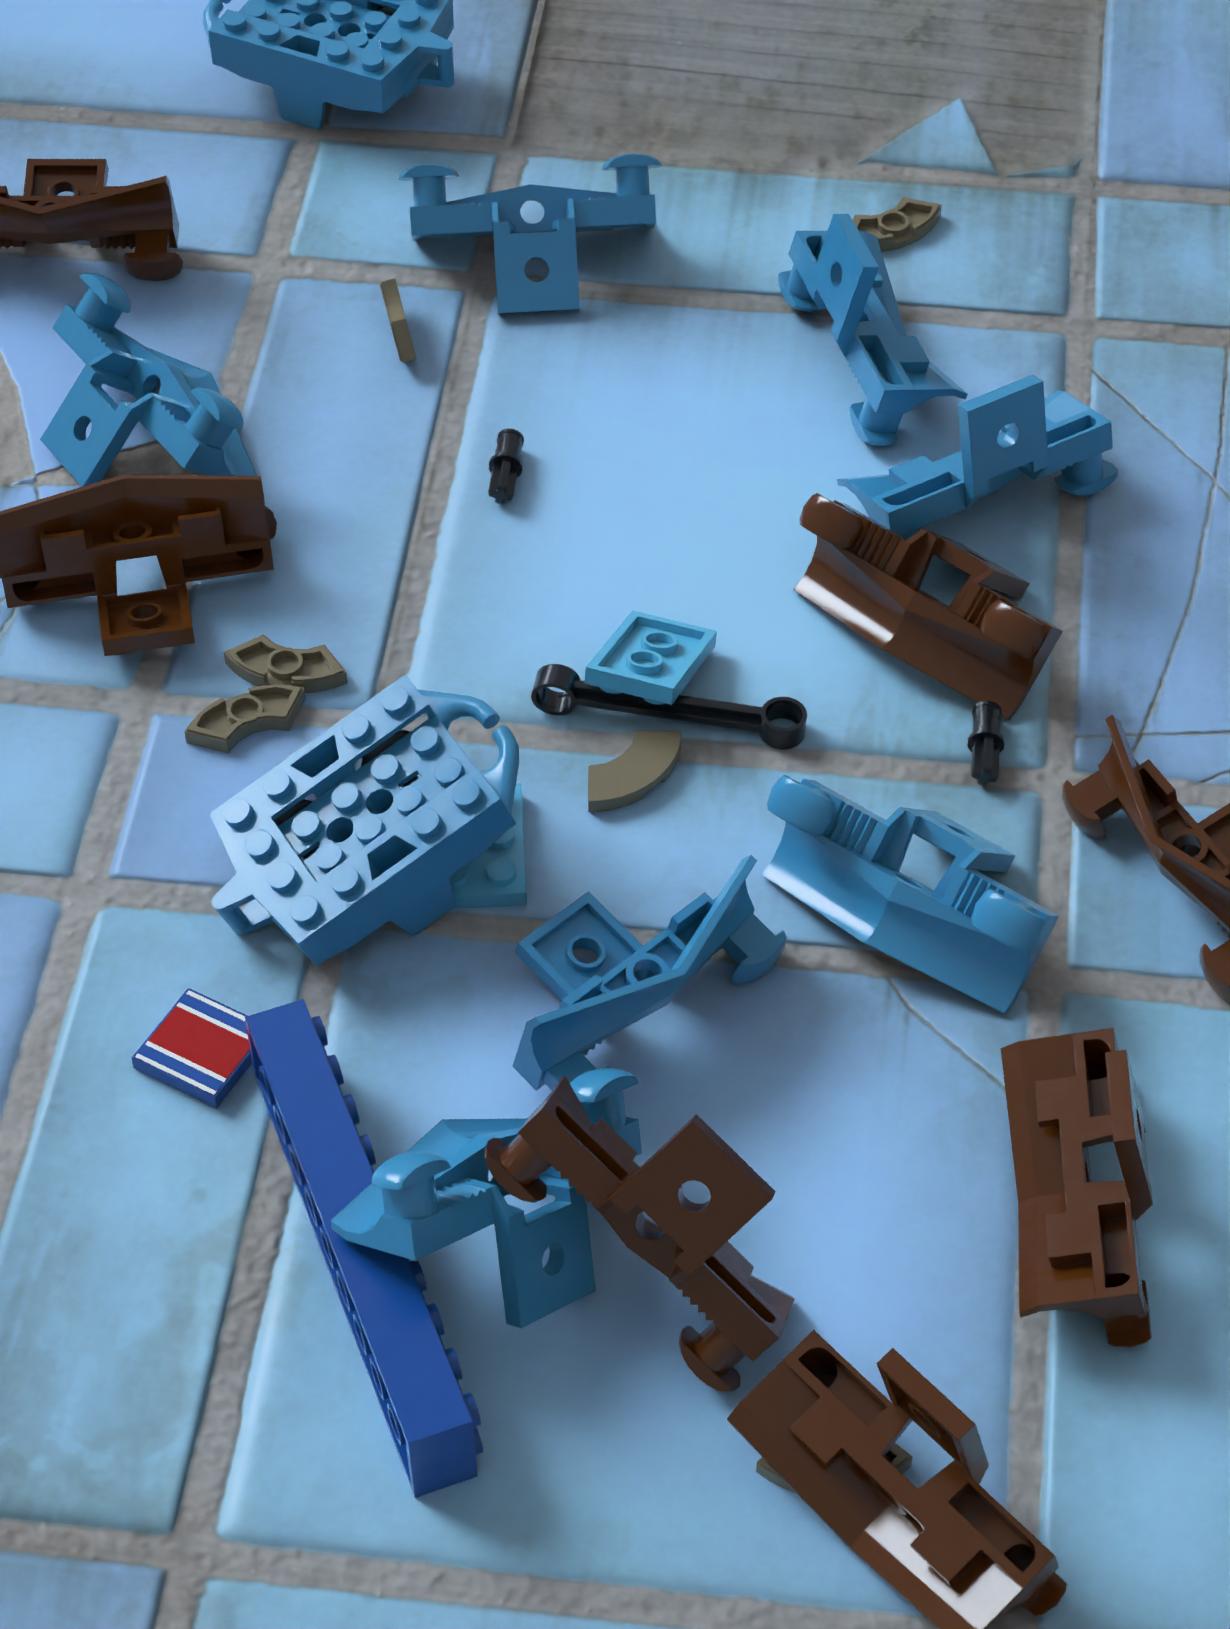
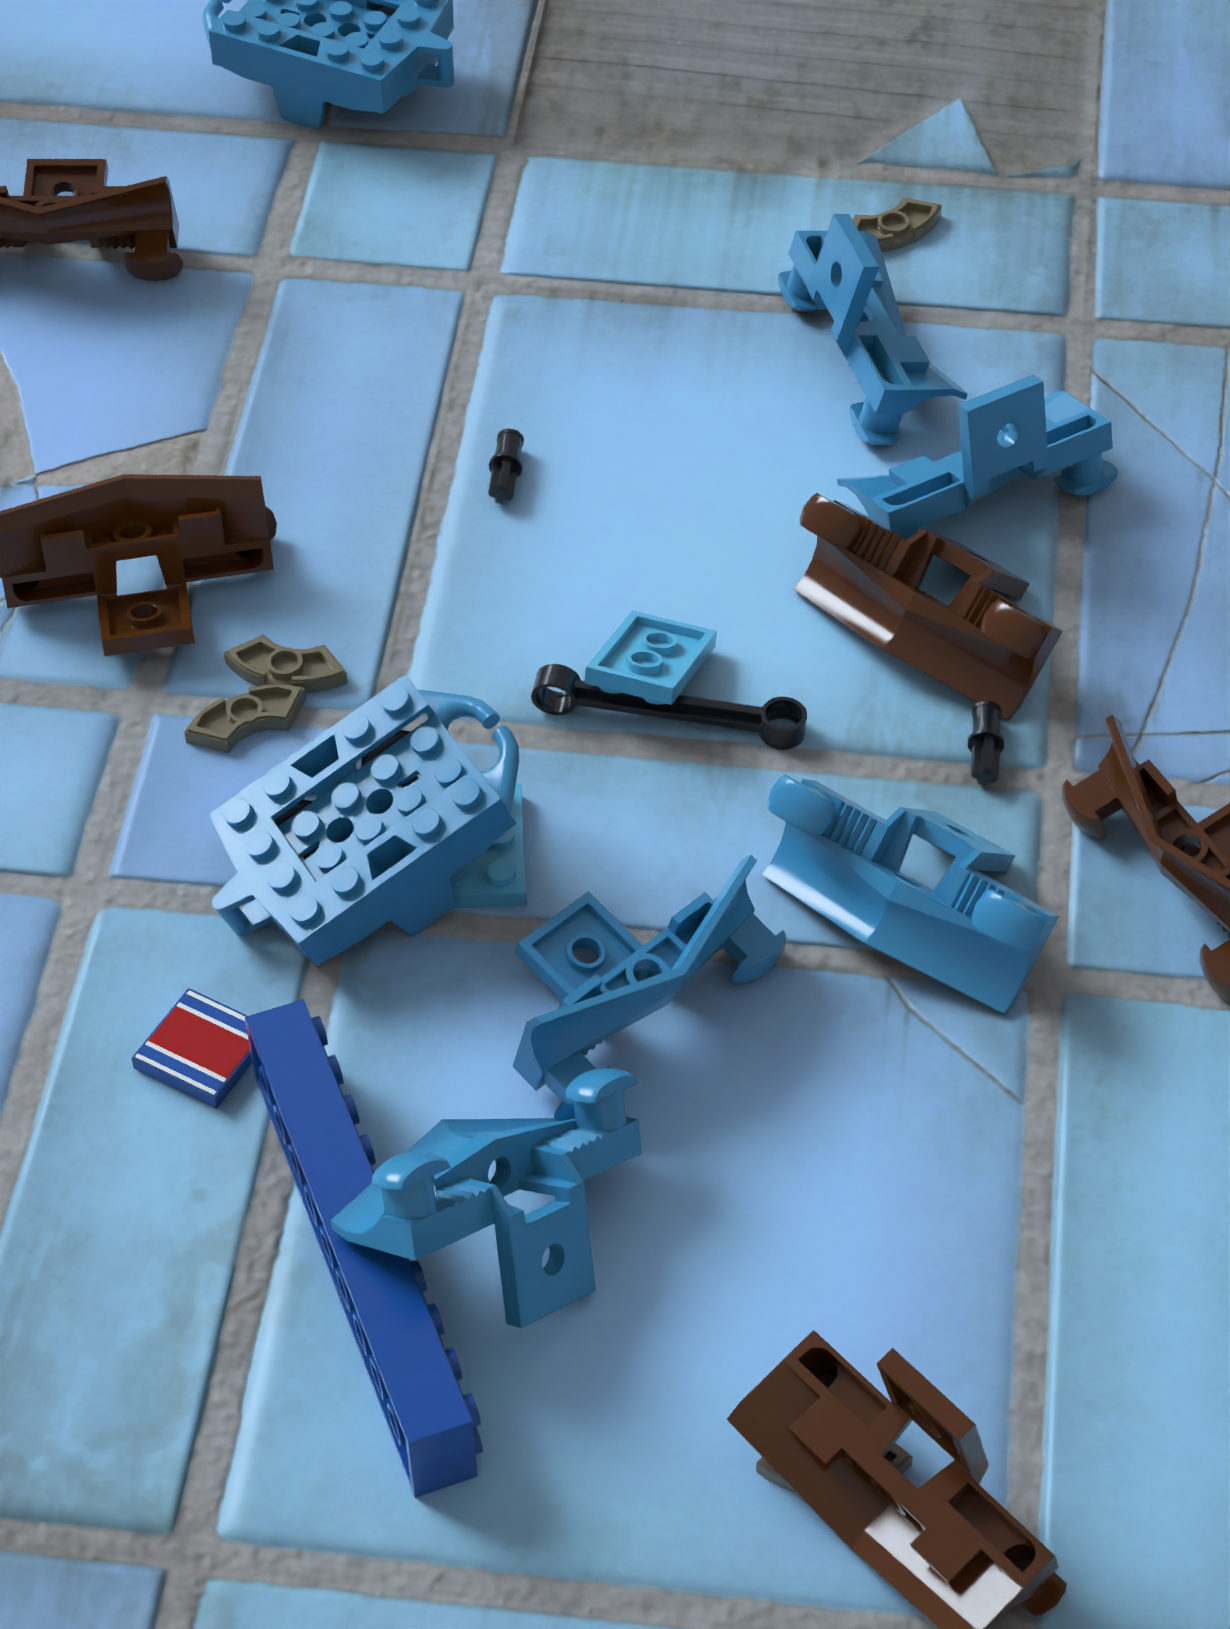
dark azure piece [40,273,257,487] -> none
dark tan tile [380,278,417,363] -> none
dark azure piece [398,153,662,314] -> none
reddish brown piece [484,1074,794,1393] -> none
dark tan tile [588,731,682,812] -> none
reddish brown piece [1001,1028,1153,1348] -> none

